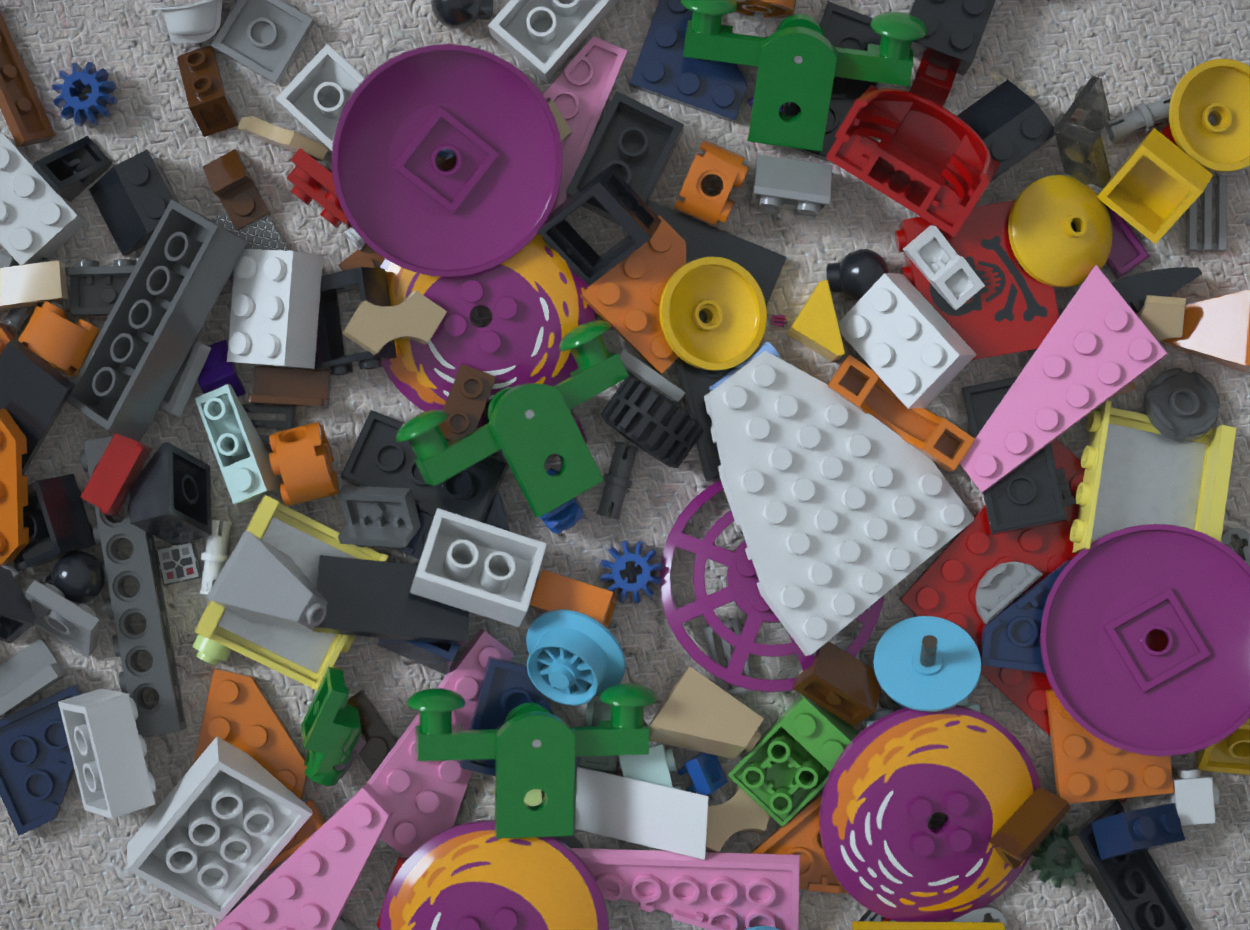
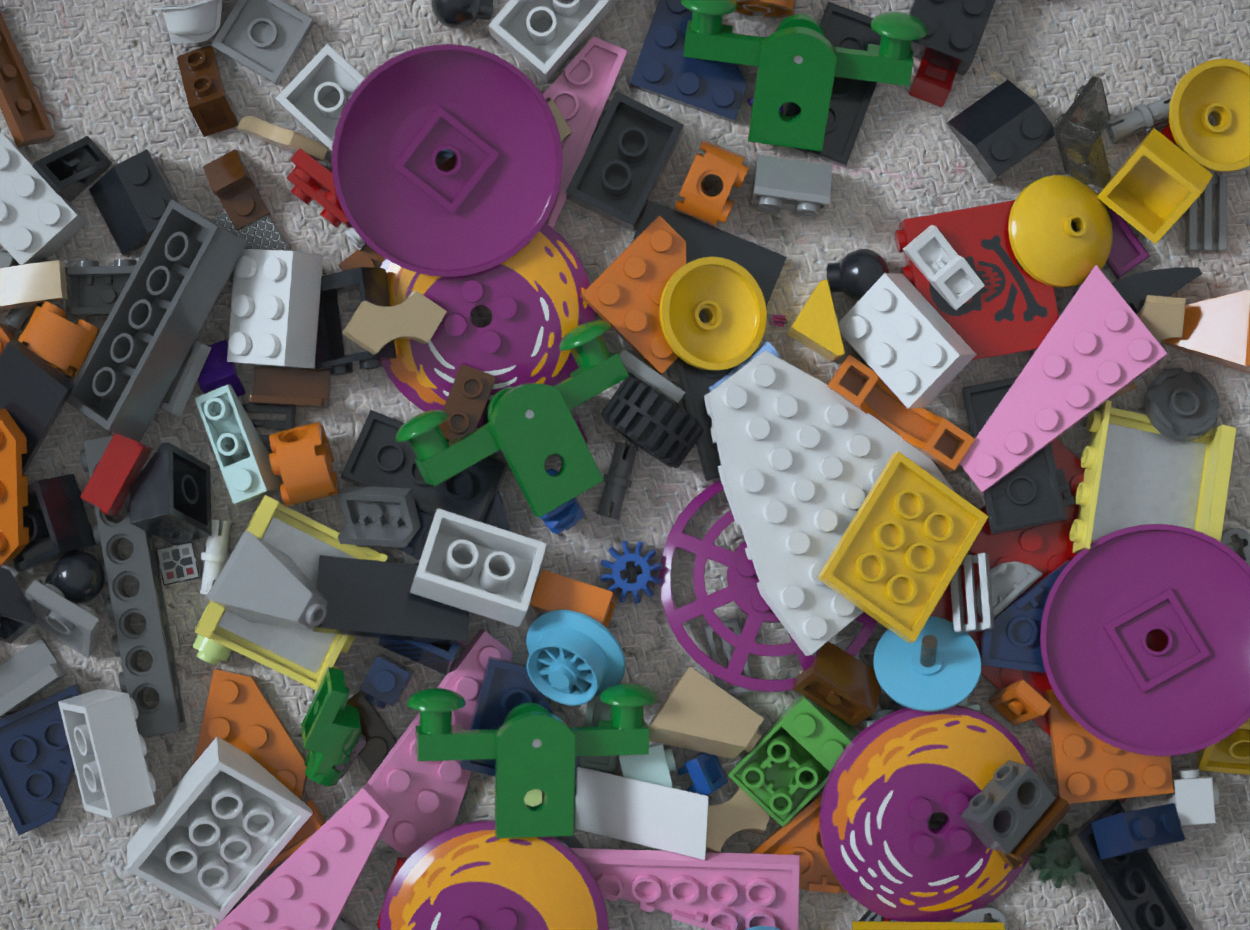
blue gear [52,62,117,126] -> none
black window [537,166,662,286] -> none
red piece [826,85,1000,237] -> none
none -> dark blue brick [359,654,415,709]
none -> yellow plate [817,451,989,643]
none -> light grey tile [950,553,995,633]
none -> dark grey brick [960,760,1056,855]
none -> orange plate [988,679,1051,726]

